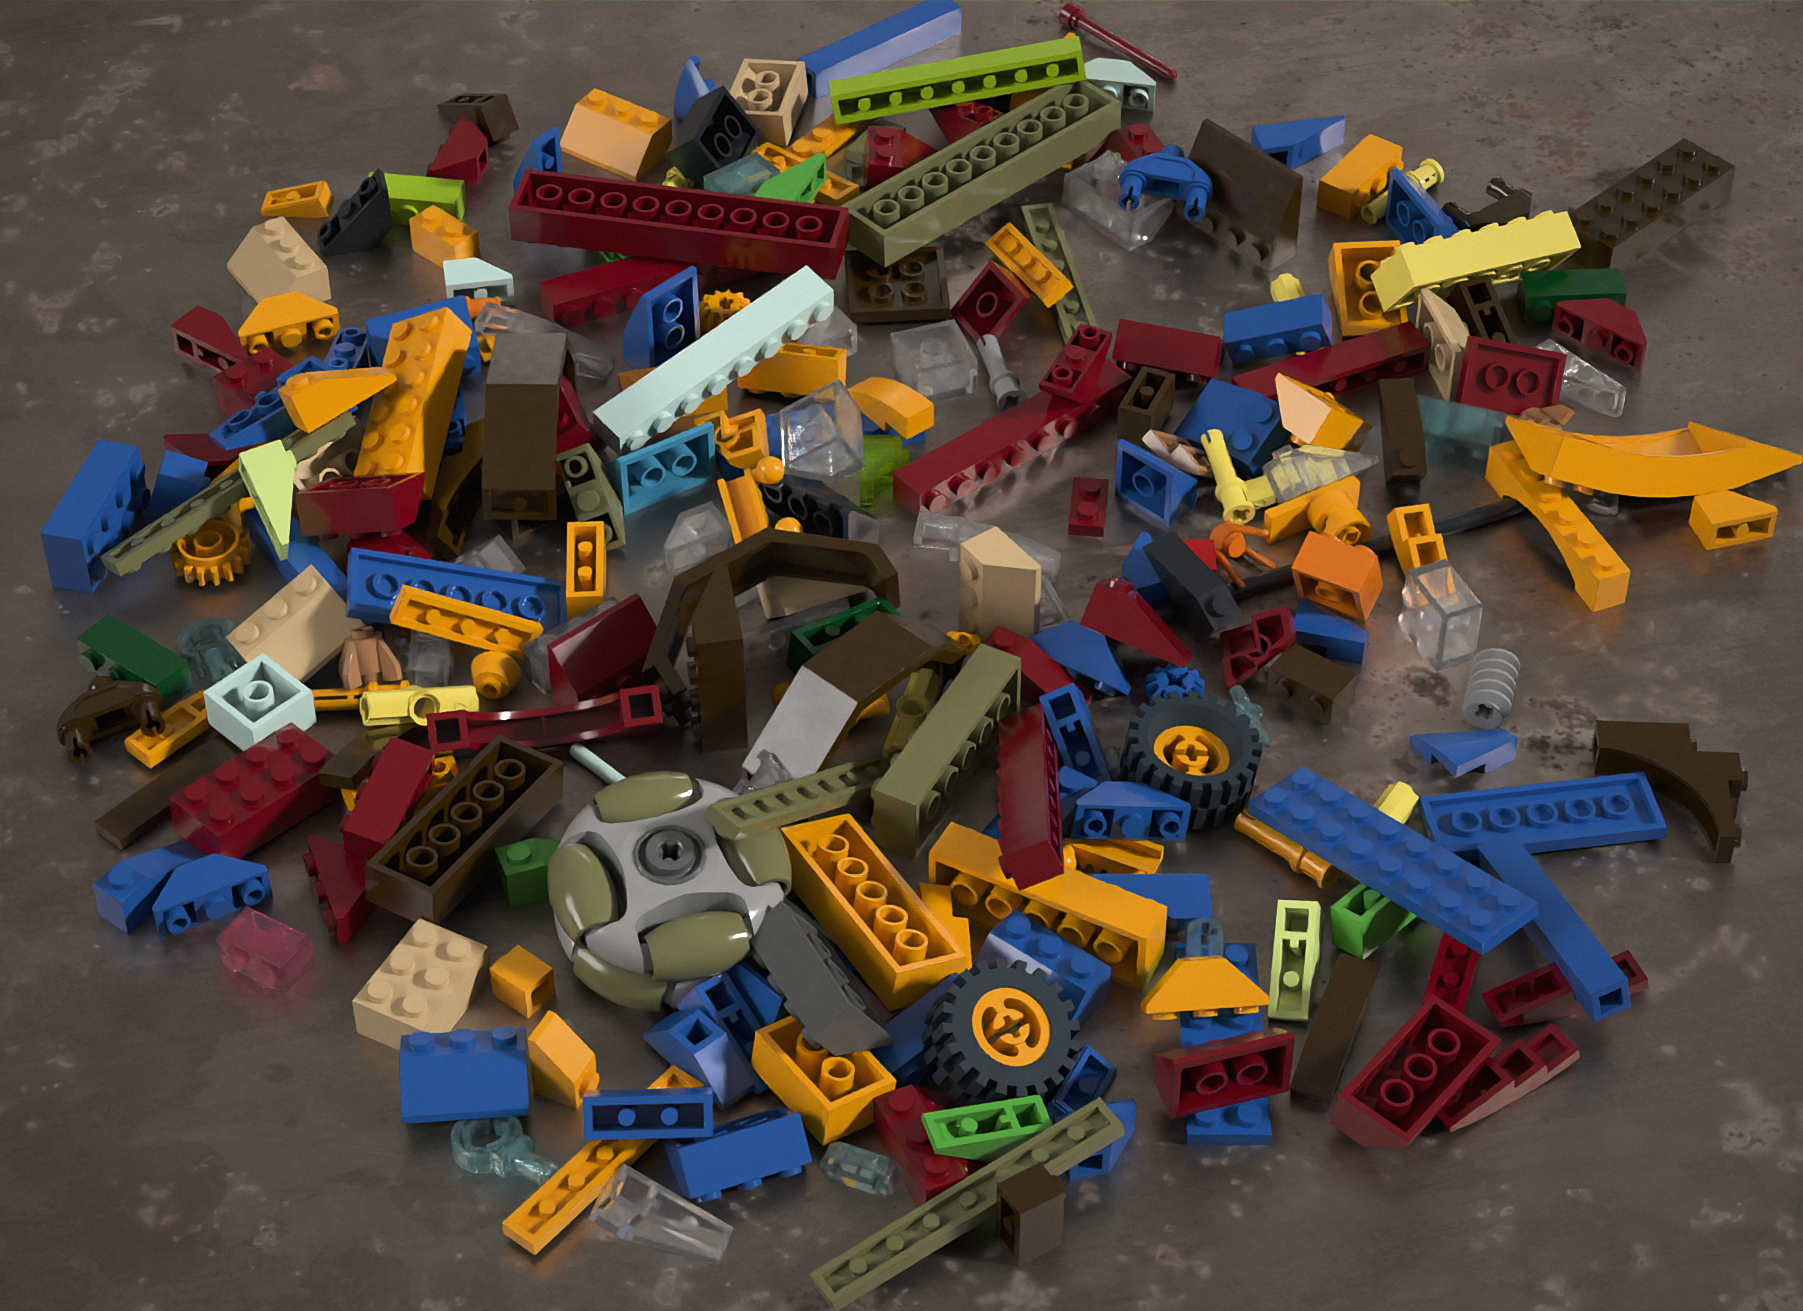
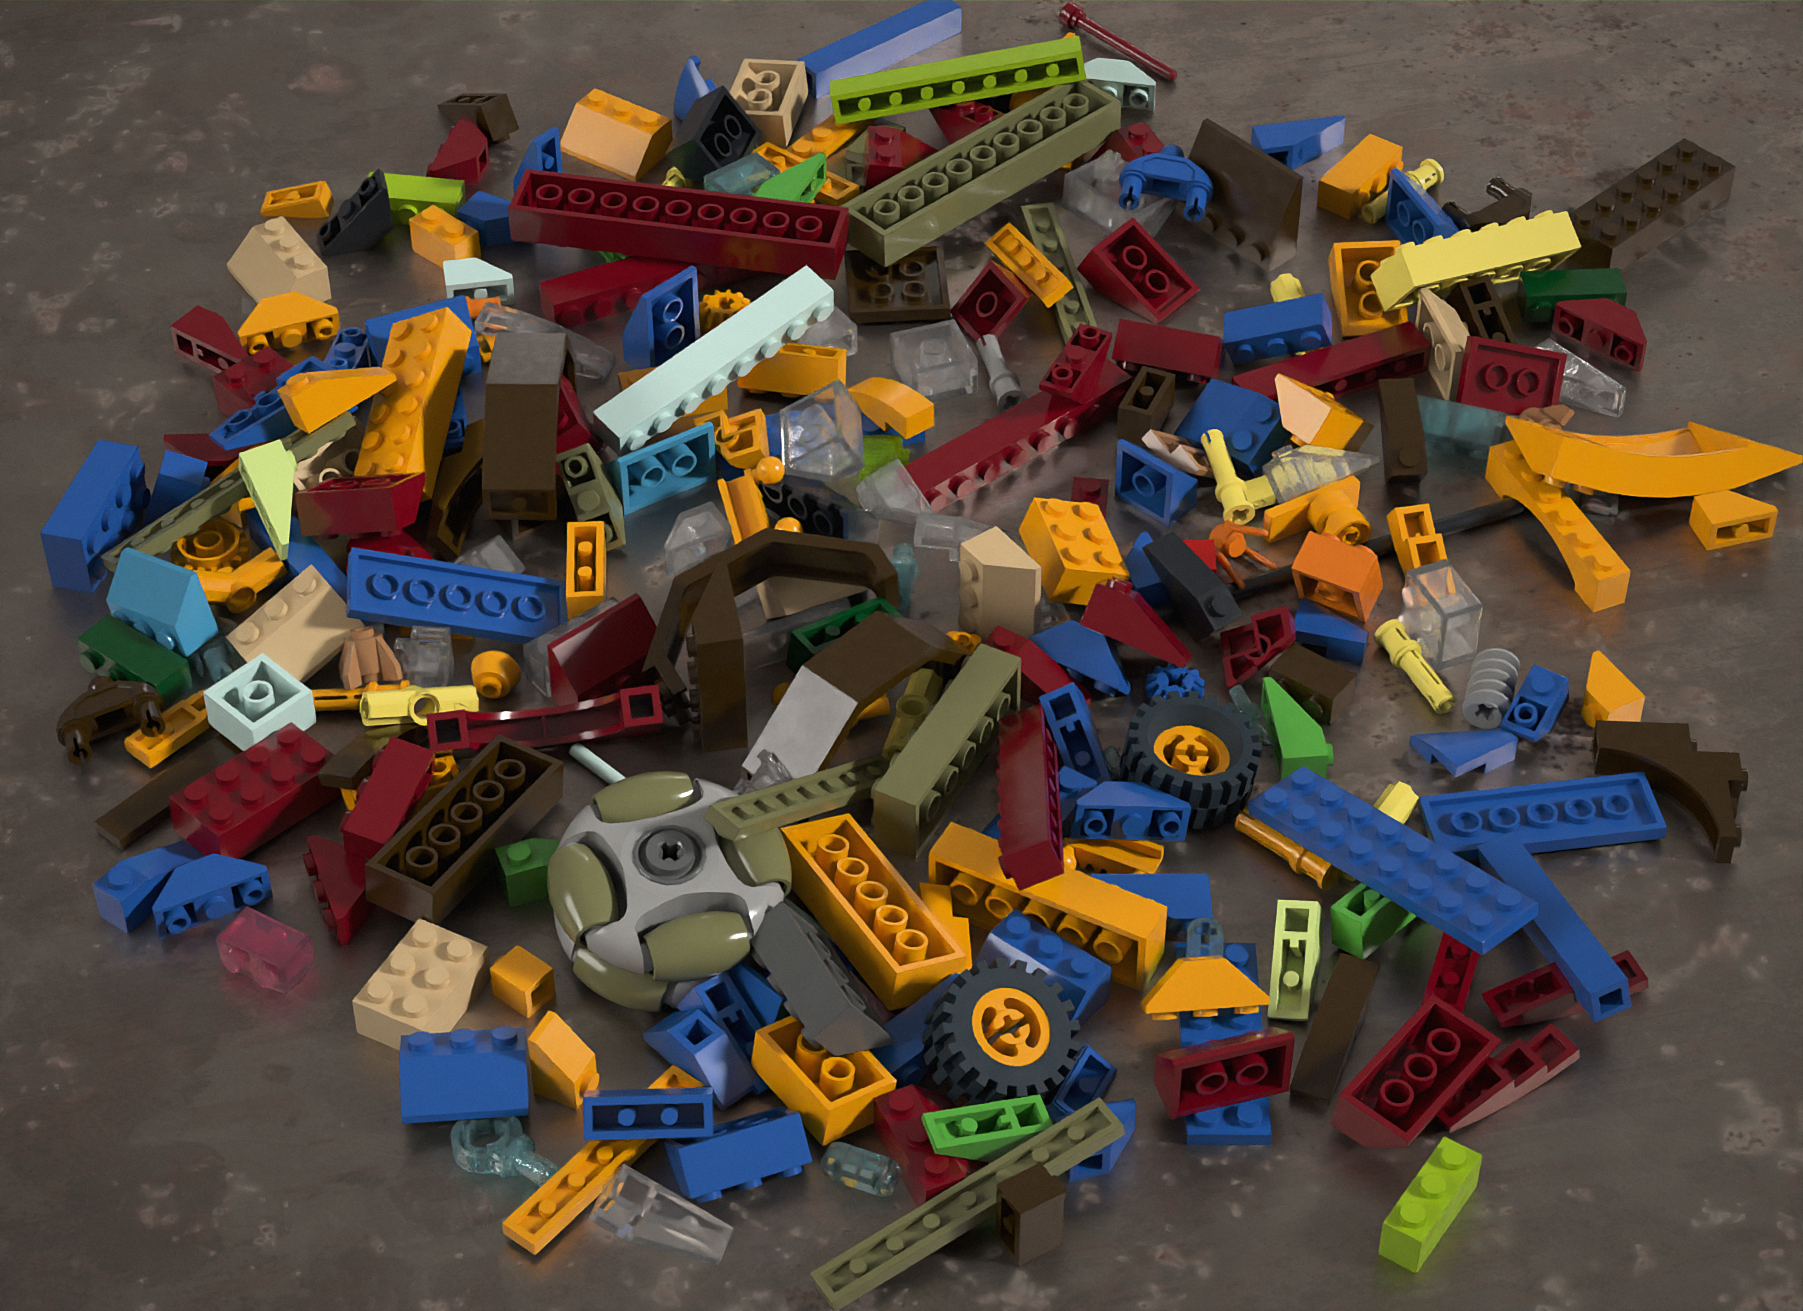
light orange plate [389,584,544,661] -> none
none -> dark azure slope [106,547,220,657]
none -> light orange piece [192,547,288,614]
none -> blue slope [457,191,518,247]
none -> clear slope [855,458,938,530]
none -> clear light blue pin [890,543,920,618]
none -> light orange brick [1018,497,1130,605]
none -> dark red slope [1077,217,1200,325]
none -> bright green slope [1261,677,1334,781]
none -> light yellow pin [1374,619,1457,715]
none -> lime brick [1378,1136,1482,1274]
none -> blue slope [1500,664,1569,742]
none -> light orange slope [1581,650,1645,729]

